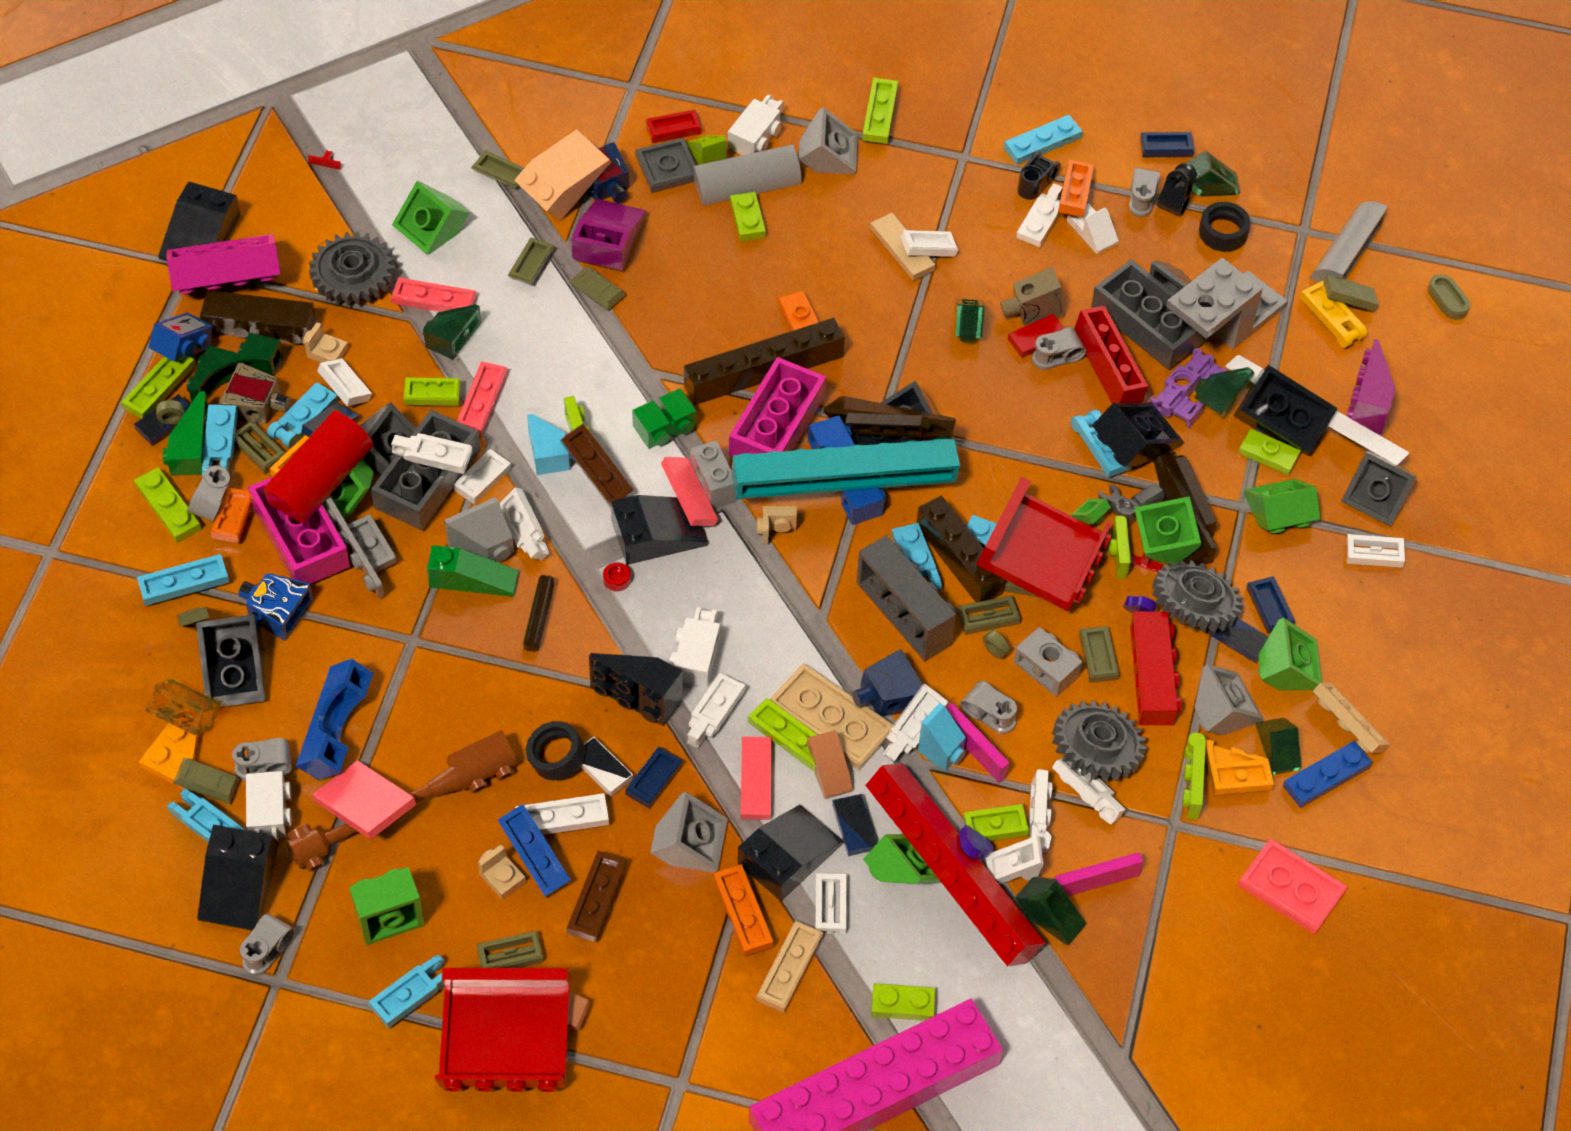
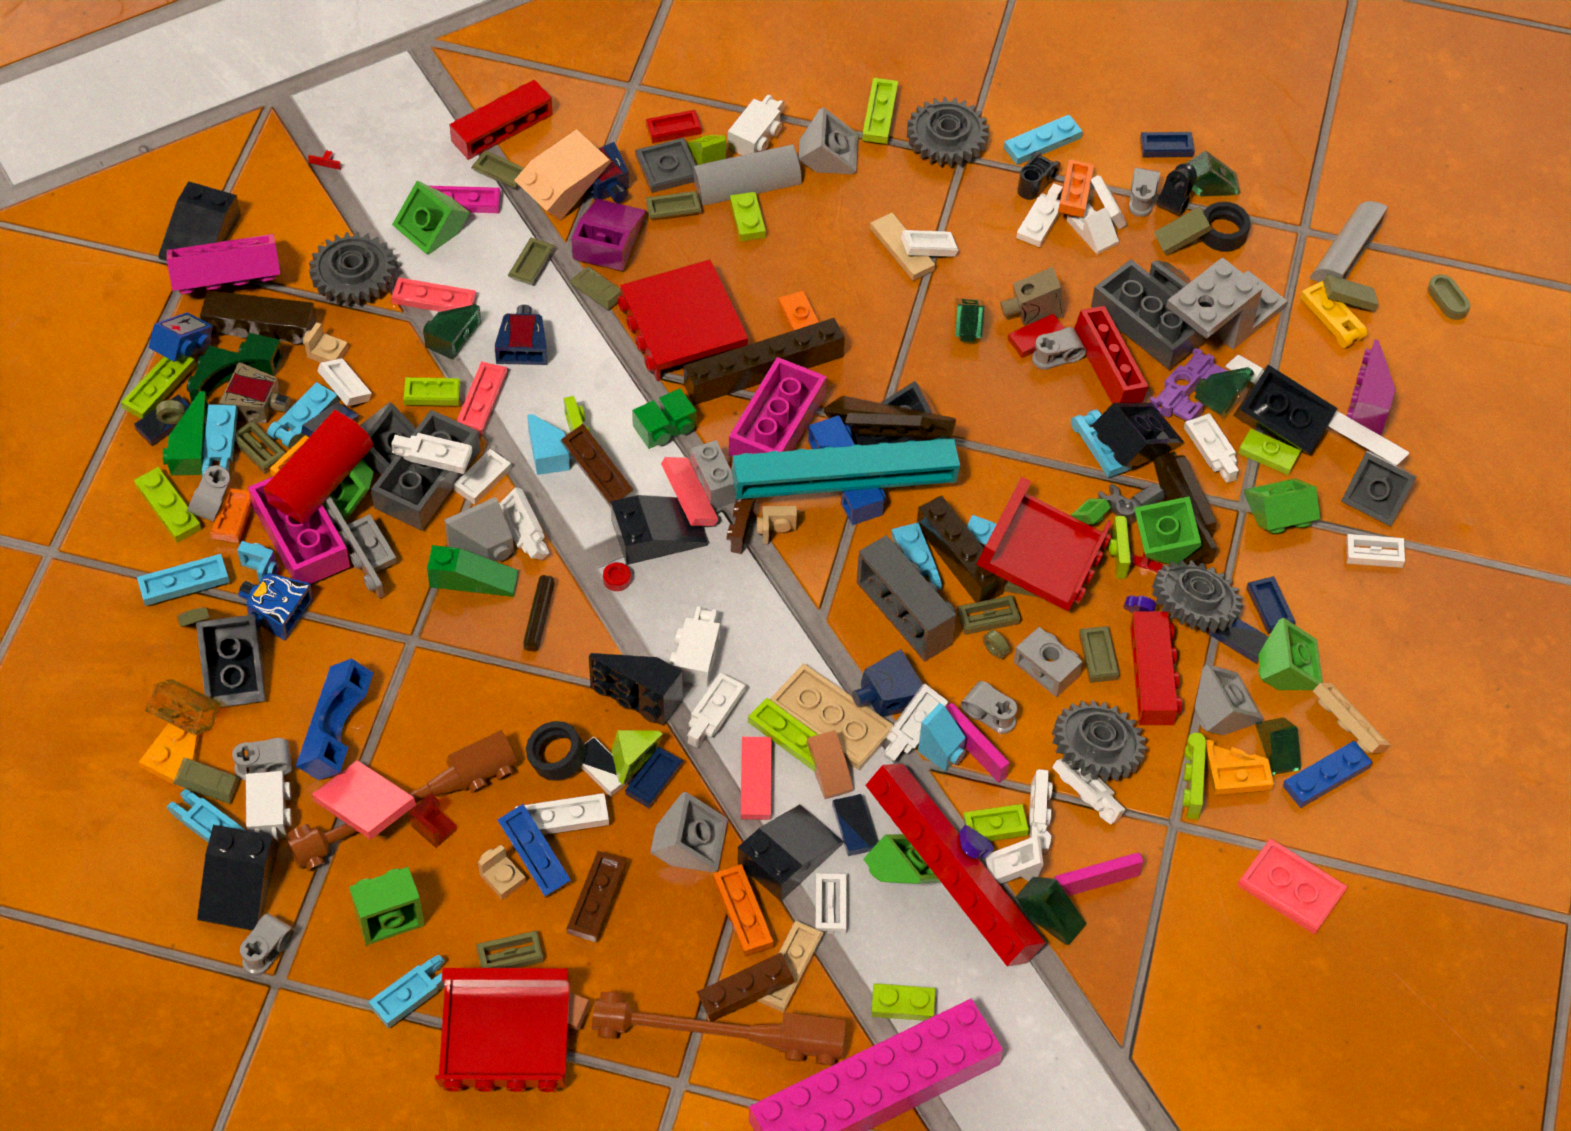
none -> medium azure bracket [237,541,278,583]
none -> clear red panel [409,793,457,848]
none -> dark pink tile [430,186,501,214]
none -> red brick [449,79,553,160]
none -> torso [495,304,548,365]
none -> dark orange bar [592,992,846,1065]
none -> lime slope [612,730,663,785]
none -> red panel [617,259,748,381]
none -> olive tile [646,191,701,220]
none -> reddish brown plate [697,953,795,1021]
none -> reddish brown plate [727,498,757,554]
none -> dark grey gear [907,97,989,167]
none -> white tile [1091,175,1127,229]
none -> olive tile [1154,206,1213,256]
none -> white hinge [1184,414,1239,483]

